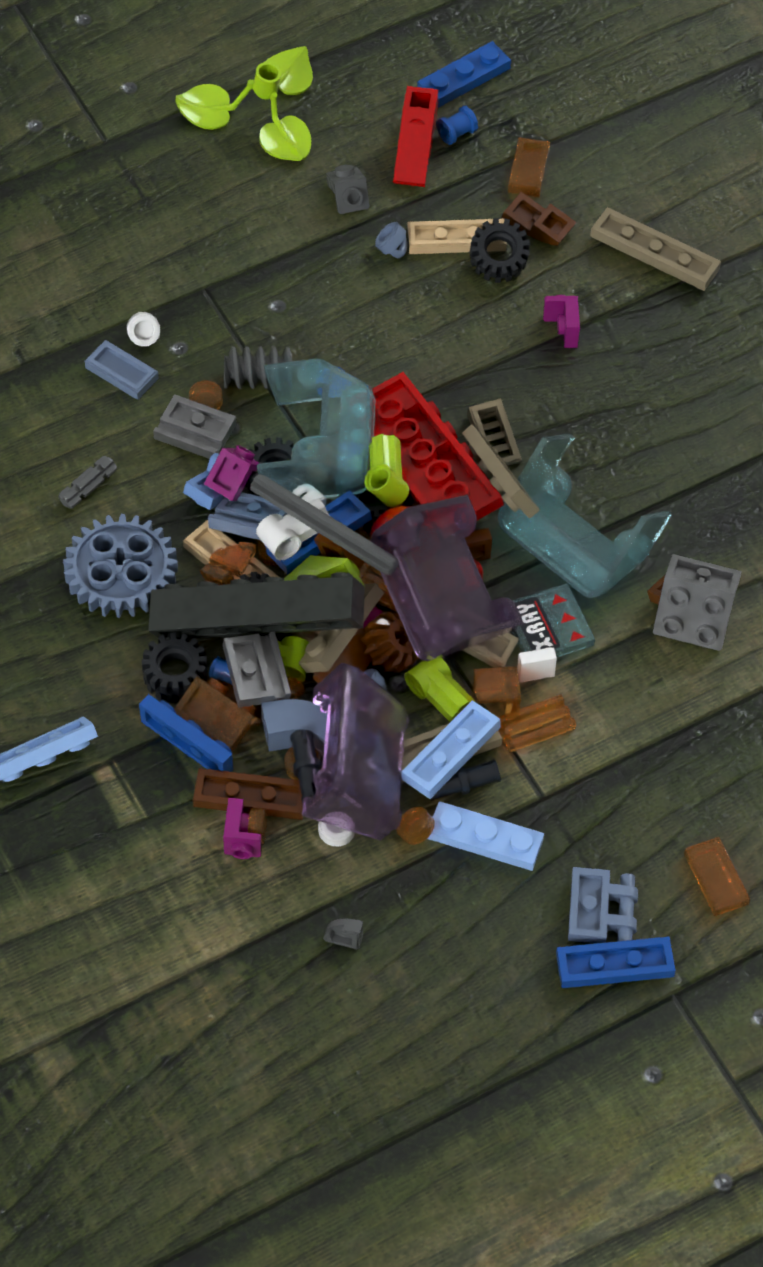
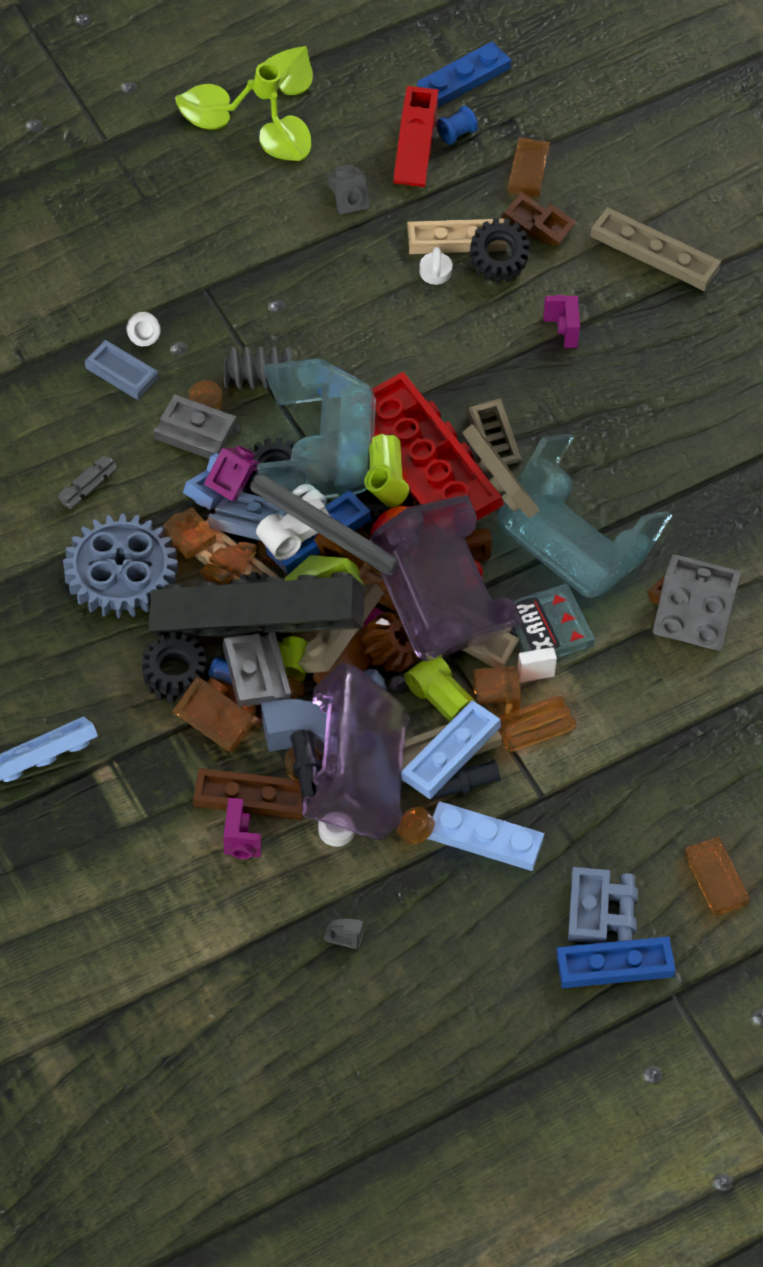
blue plate [139,694,233,772] -> none
clear orange tile [248,807,267,845] -> none
sand blue tile [375,222,408,258] -> none
none -> clear orange bracket [163,507,216,559]
none -> white tile [419,247,453,285]

